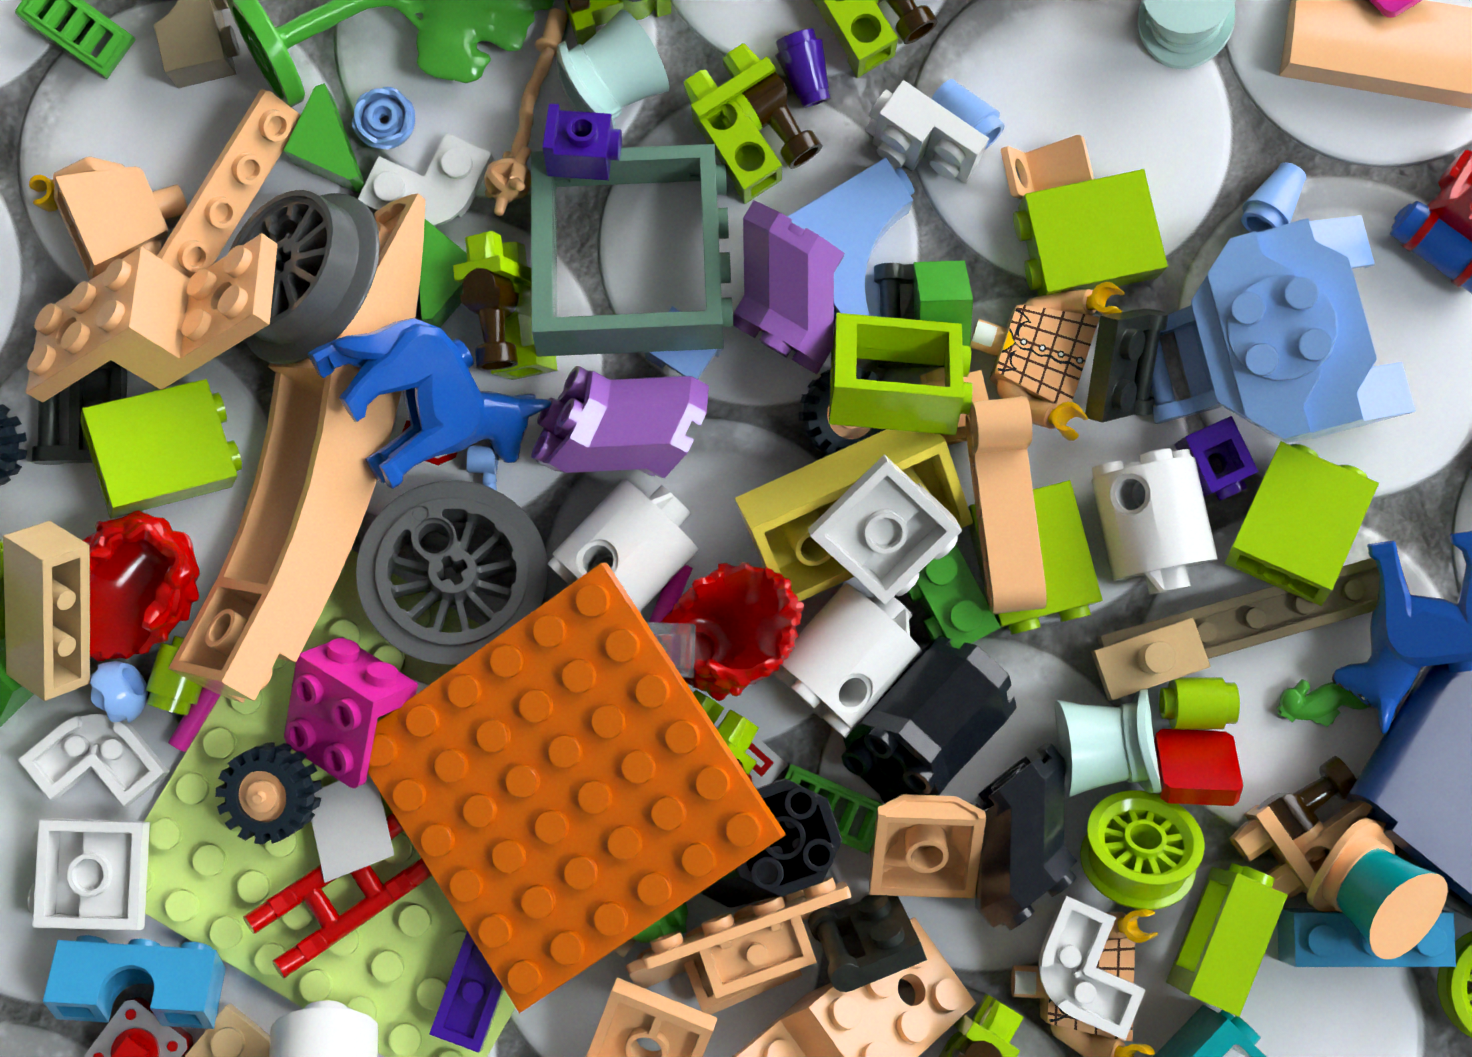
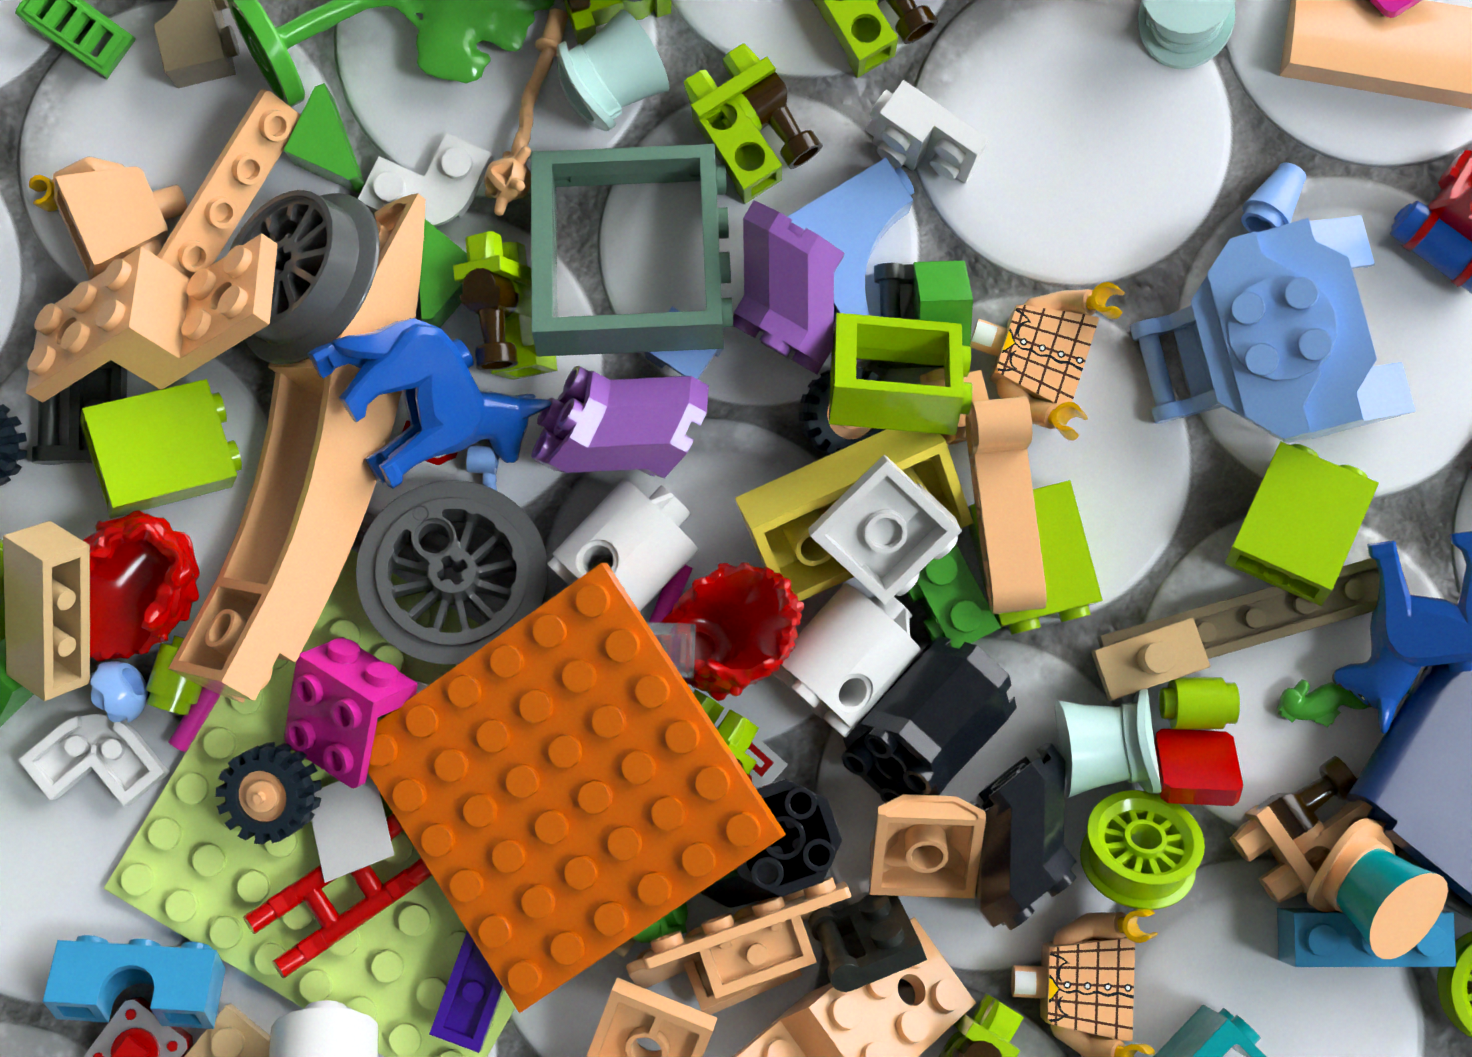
white plate [28,819,150,930] -> none
light blue plate [352,87,415,150] -> none
dark purple brick [542,104,622,181] -> none
dark purple cone [775,28,831,108] -> none
bright green slope [784,764,883,854] -> none
light blue cone [932,79,1005,149] -> none
light nougat bracket [1001,135,1094,200] -> none
lime brick [1013,169,1168,296] -> none
white plate [1039,895,1146,1040] -> none
pearl dark grey plate [1085,309,1169,423] -> none
white cylinder [1091,448,1218,595] -> none
lime window [1166,862,1288,1017] -> none
dark purple brick [1174,416,1259,501] -> none

